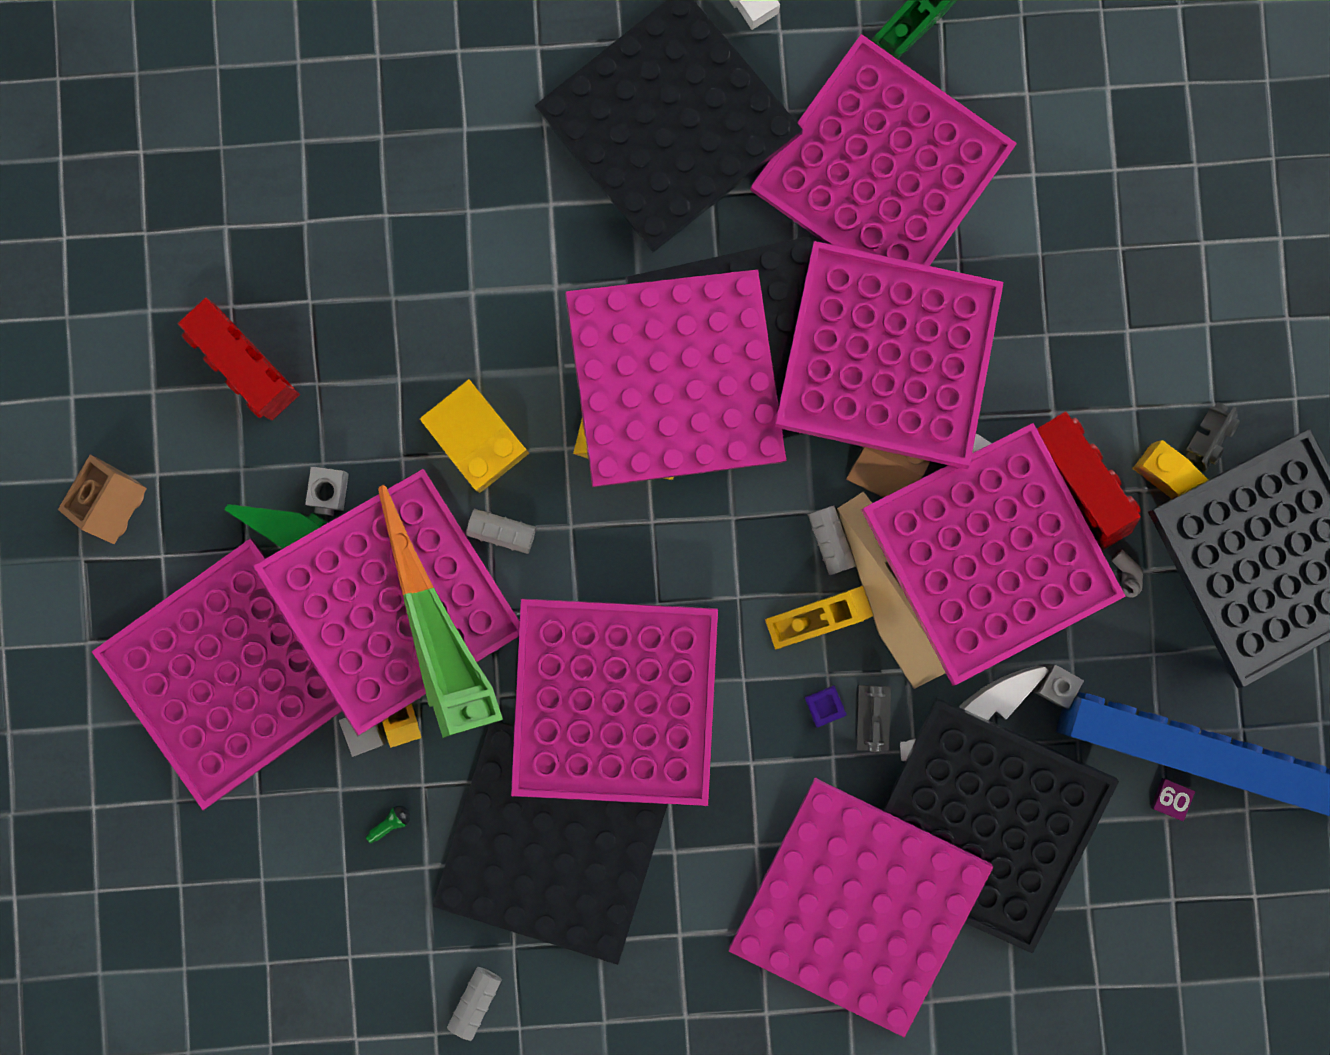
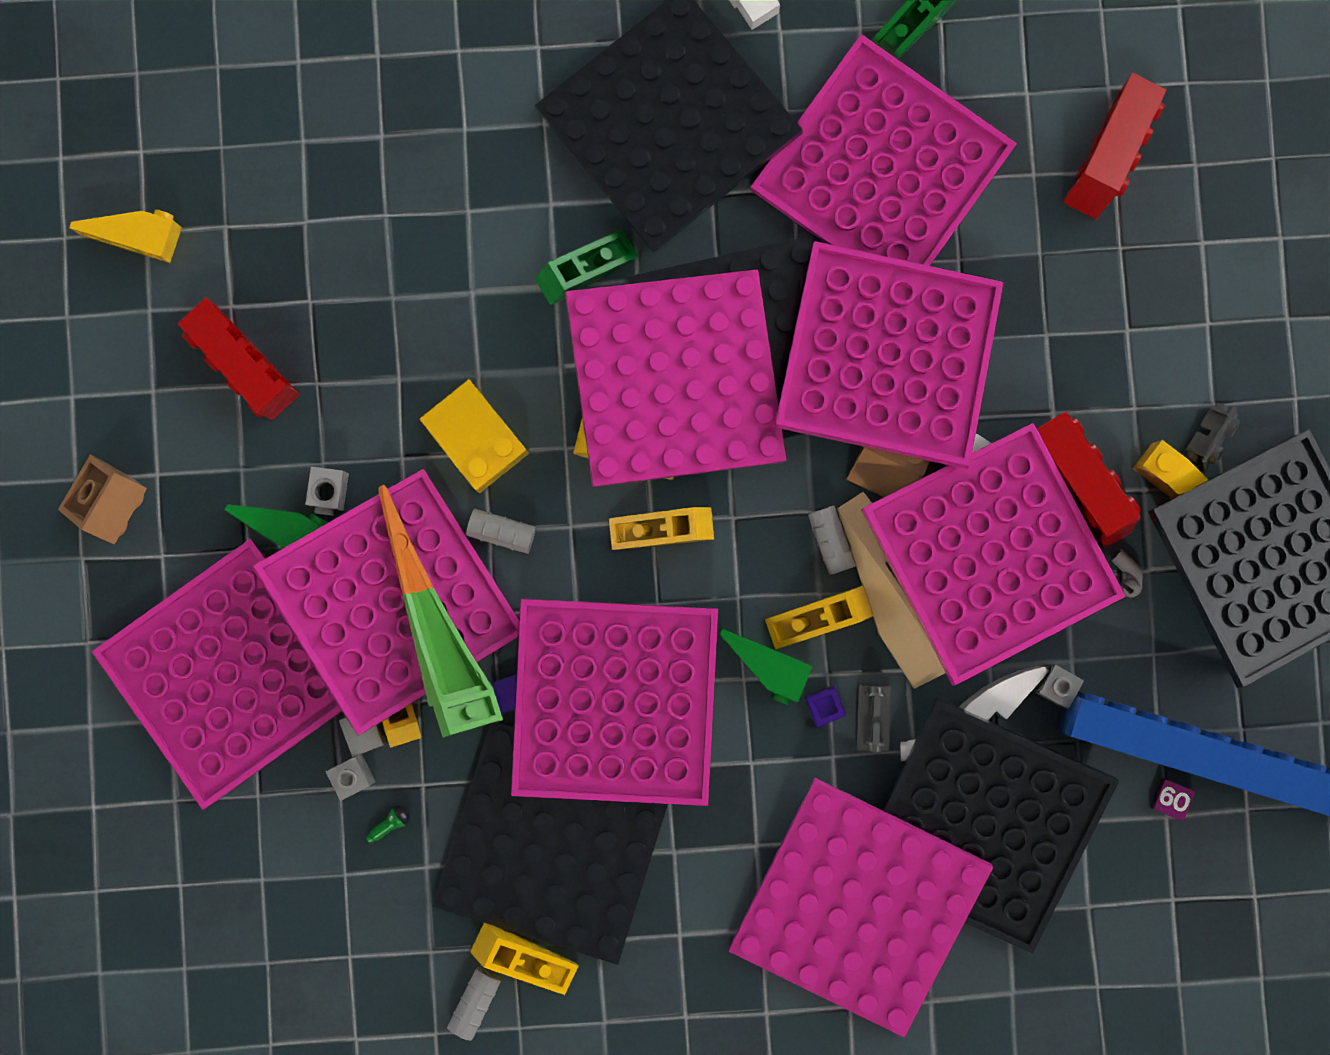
none -> yellow slope [69,209,182,263]
none -> light grey brick [326,754,376,801]
none -> yellow slope [470,922,579,995]
none -> dark purple tile [490,674,517,713]
none -> green slope [534,229,638,306]
none -> yellow slope [609,507,714,550]
none -> green slope [719,628,813,705]
none -> red wedge [1062,72,1166,219]

